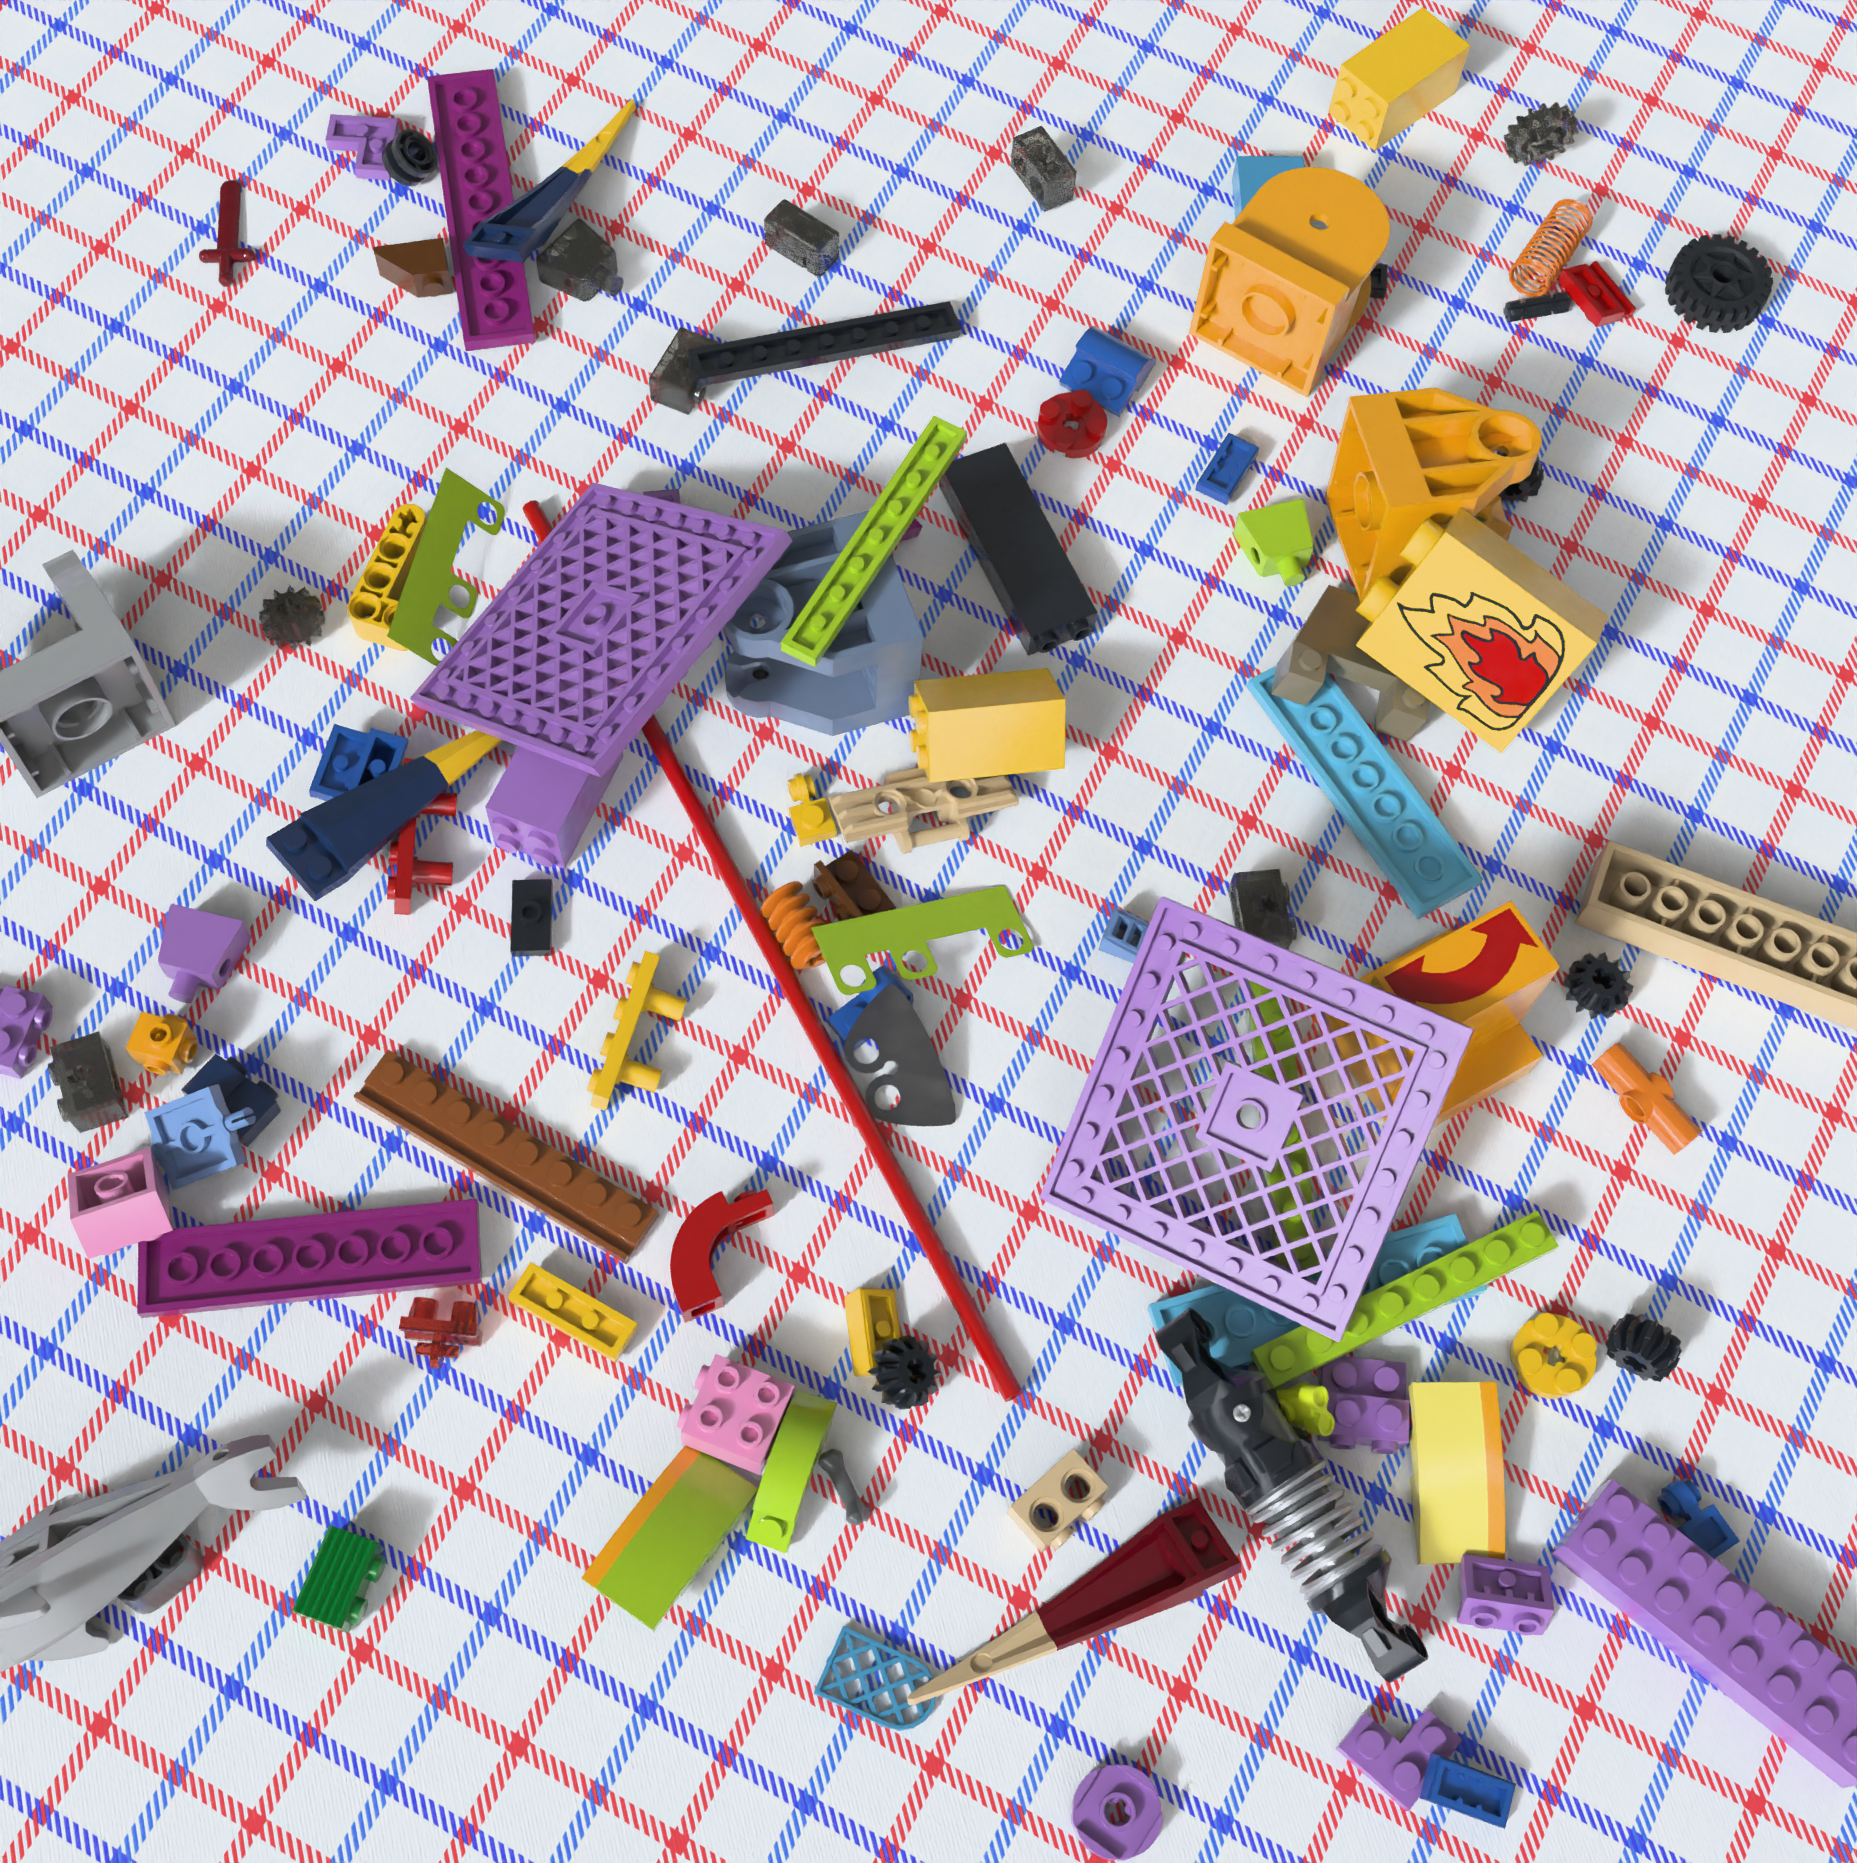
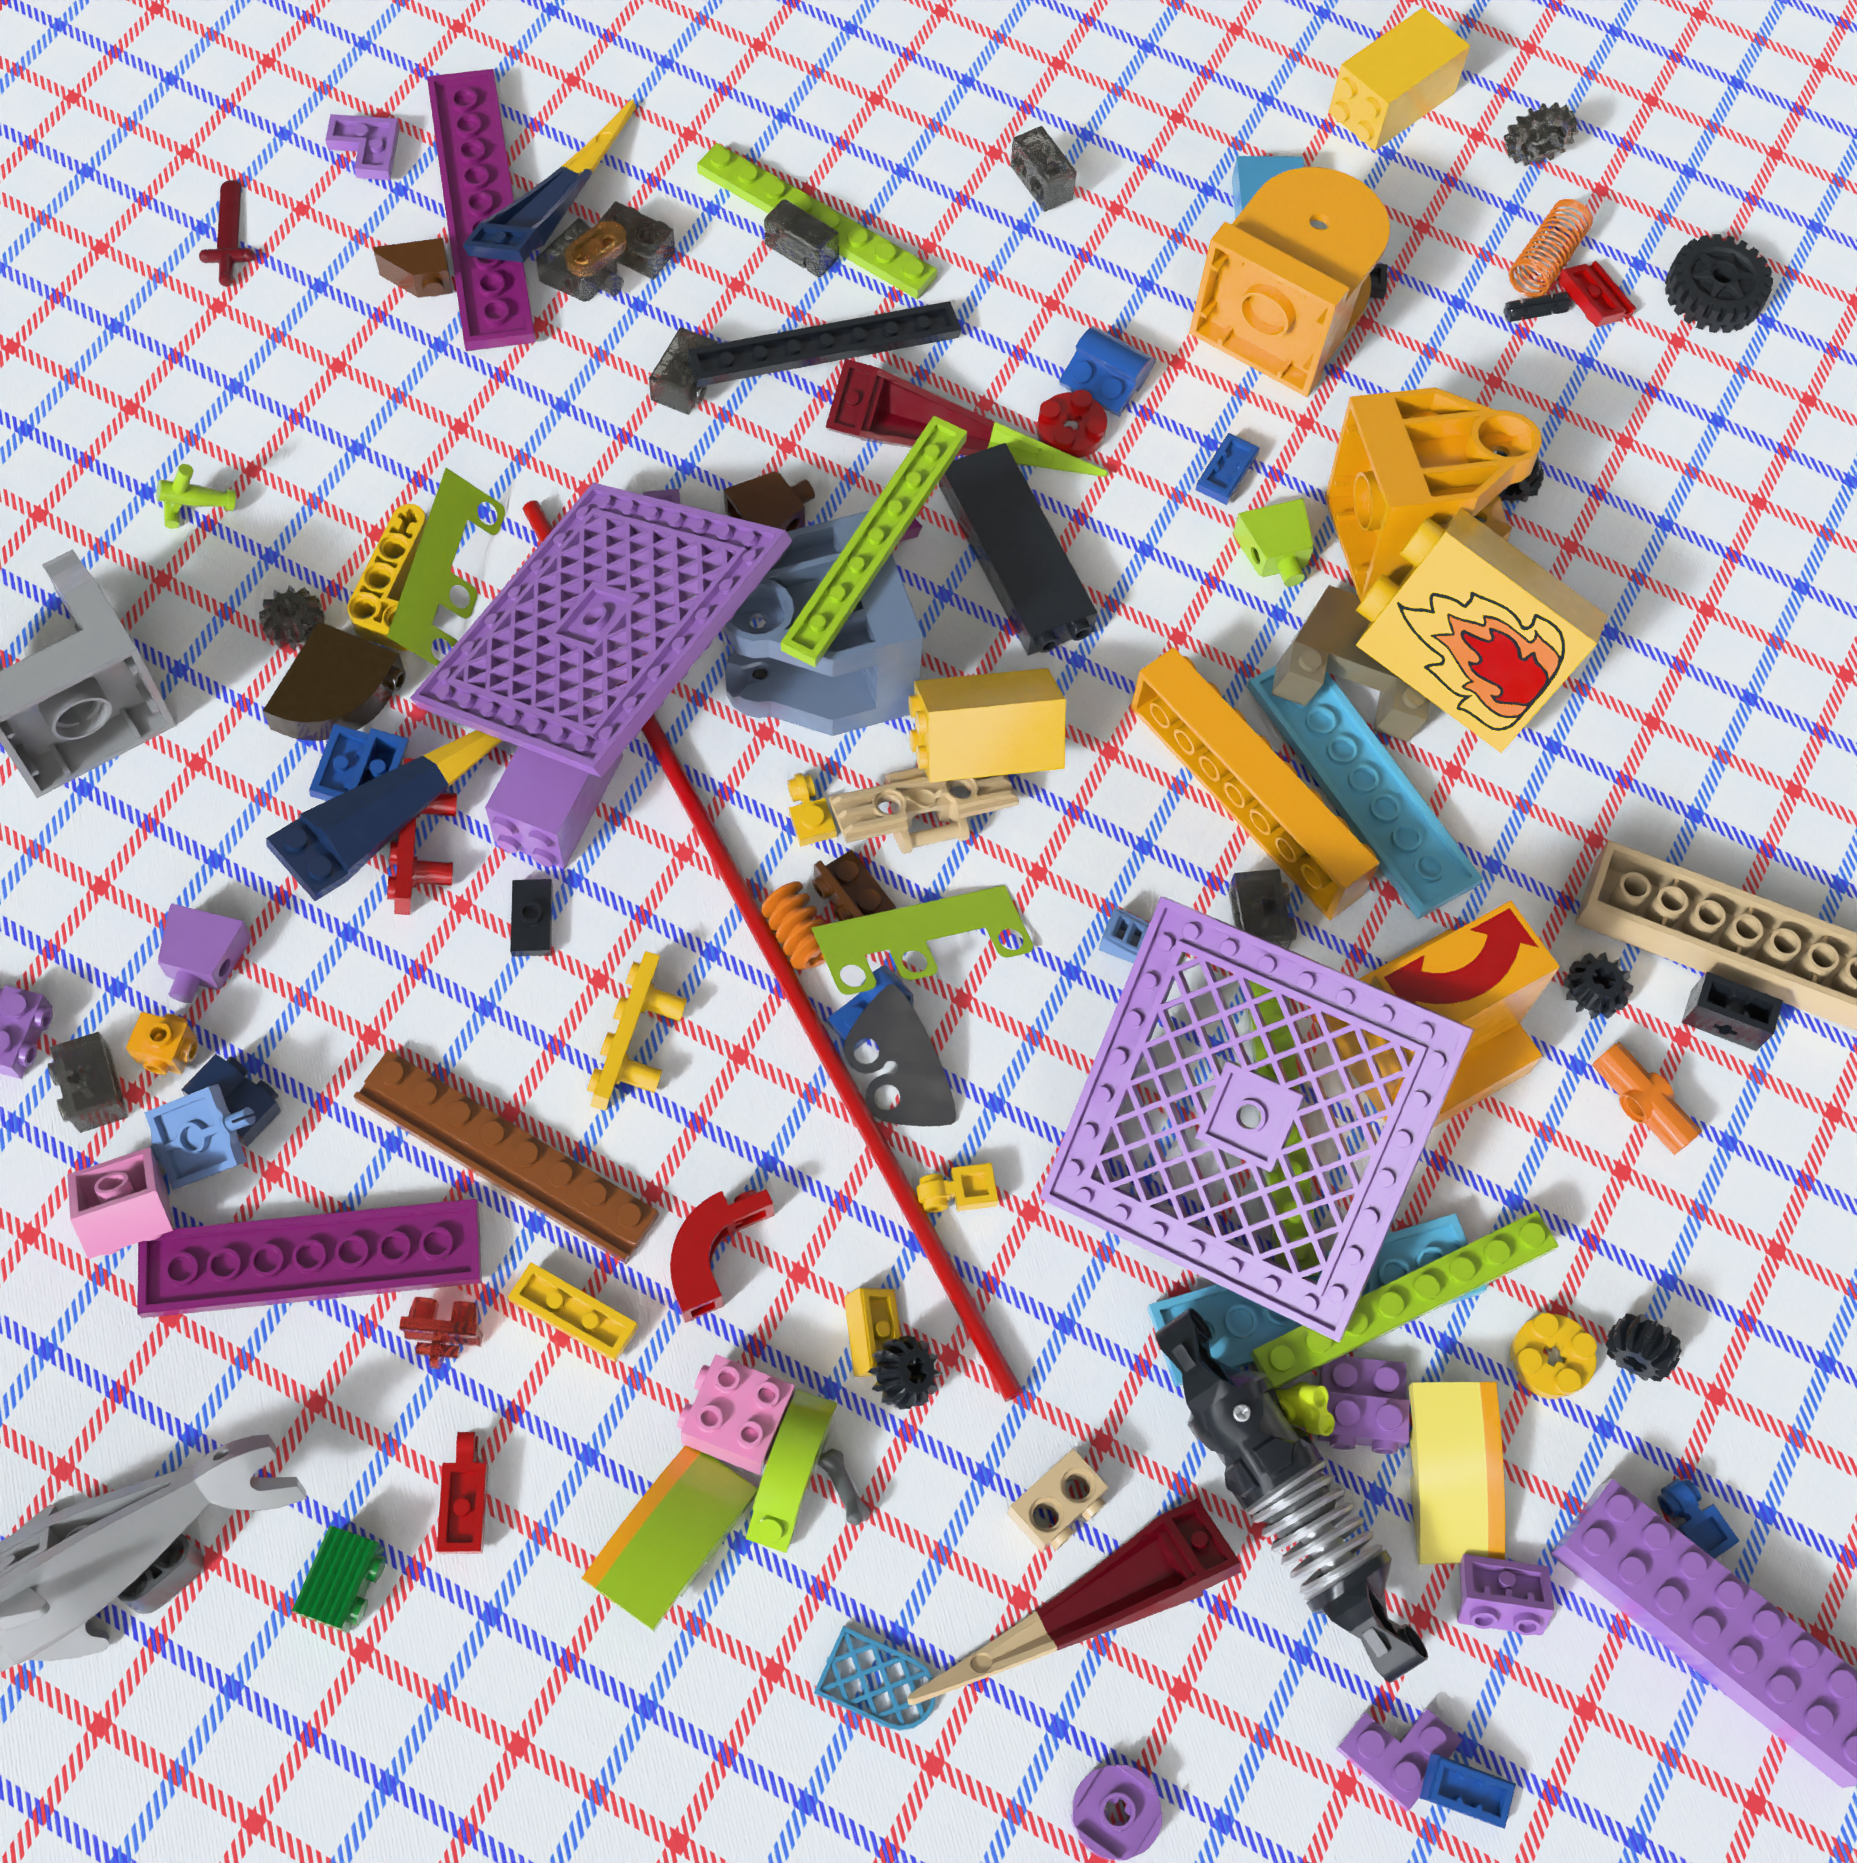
black wheel [382,129,438,186] -> none
none -> lime piece [156,464,236,529]
none -> dark brown brick [263,621,406,741]
none -> red plate [437,1432,488,1554]
none -> clear orange plate [565,221,627,277]
none -> clear smoke brick [593,201,675,280]
none -> lime plate [697,143,937,300]
none -> reddish brown torso [724,471,815,532]
none -> dark red plate [825,359,1109,477]
none -> yellow plate [916,1163,998,1213]
none -> light orange brick [1131,647,1380,921]
none -> black brick [1681,972,1783,1051]

